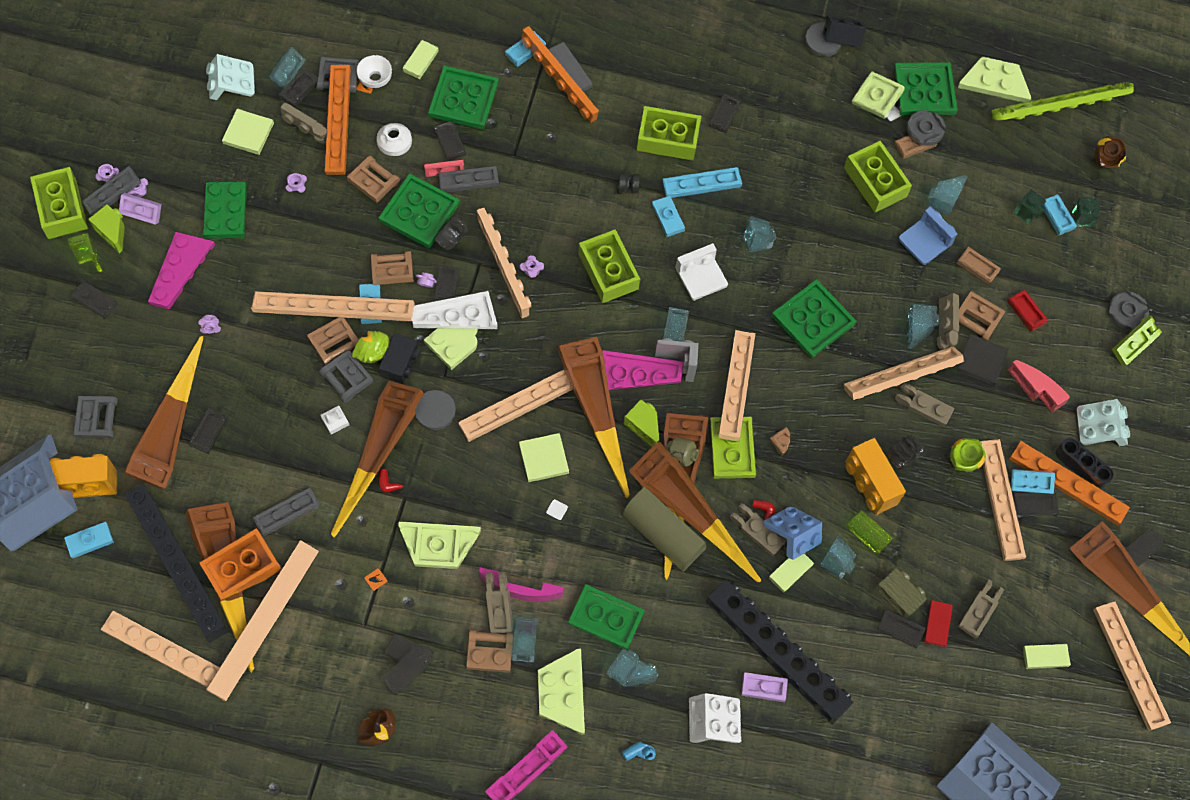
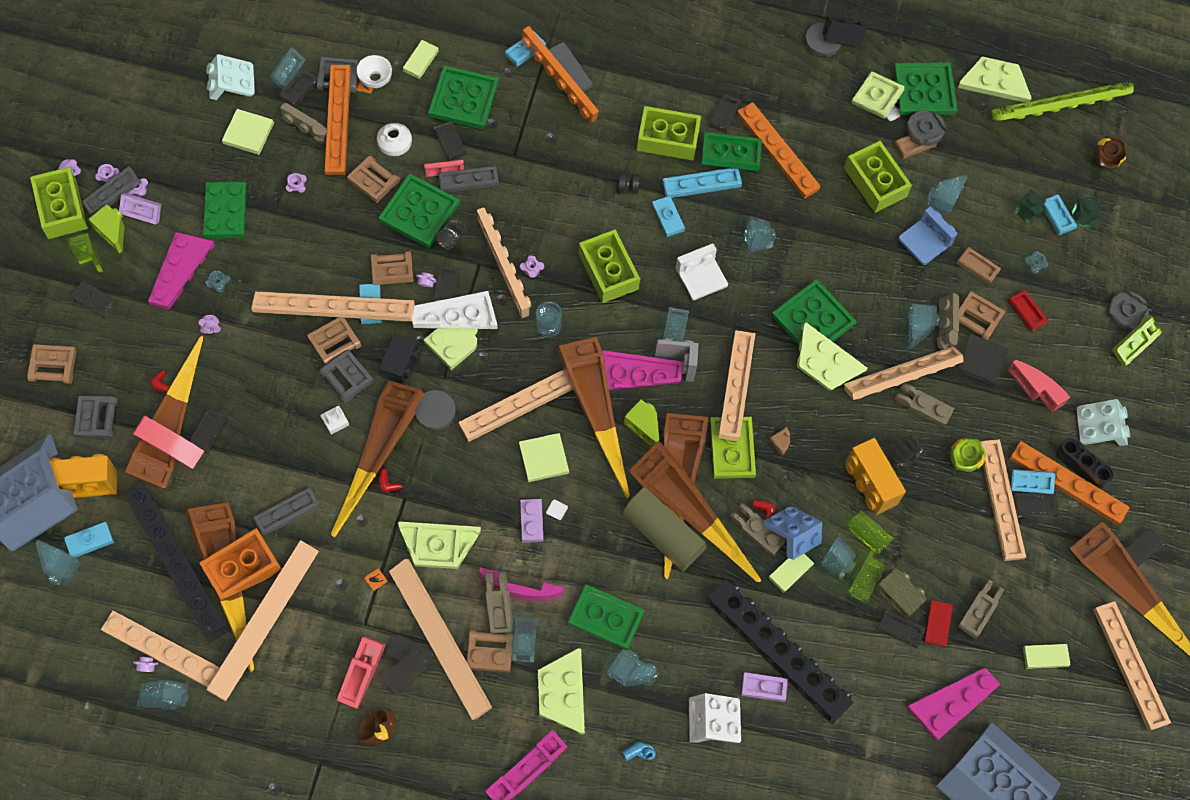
lime hair [352,331,390,363] -> none
olive head [666,437,699,467] -> none
none -> medium nougat plate [28,345,77,384]
none -> clear light blue slope [36,540,81,586]
none -> lavender plate [58,159,81,176]
none -> coral slope [133,416,204,469]
none -> lavender plate [133,657,158,672]
none -> clear light blue slope [137,679,188,709]
none -> red animal [151,370,171,393]
none -> clear light blue plate [206,270,230,292]
none -> coral slope [337,636,386,708]
none -> light nougat tile [389,559,492,720]
none -> lavender plate [521,499,543,543]
none -> clear light blue wheel [536,301,562,337]
none -> green plate [701,132,762,171]
none -> orange plate [737,102,821,199]
none -> yellowish green wing [797,323,867,390]
none -> clear neon green panel [847,551,887,603]
none -> dark pink wing [906,668,1000,741]
none -> clear light blue plate [1025,252,1048,273]

